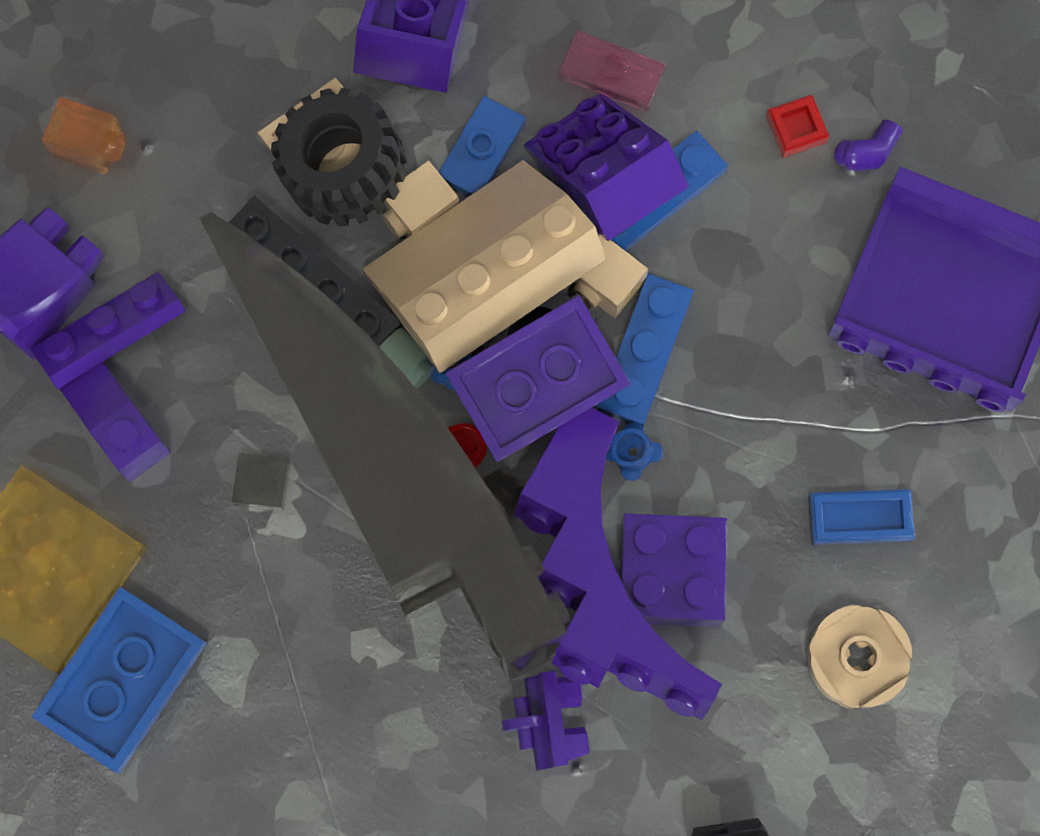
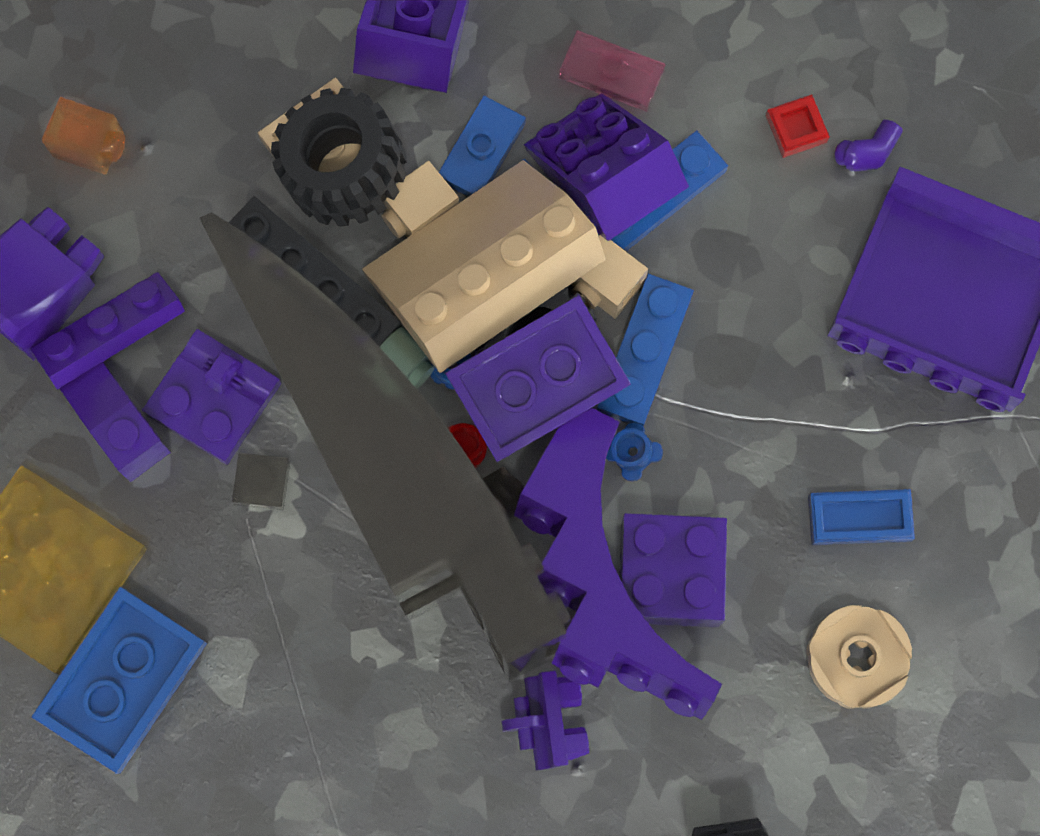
none -> dark purple hinge [142,329,282,465]

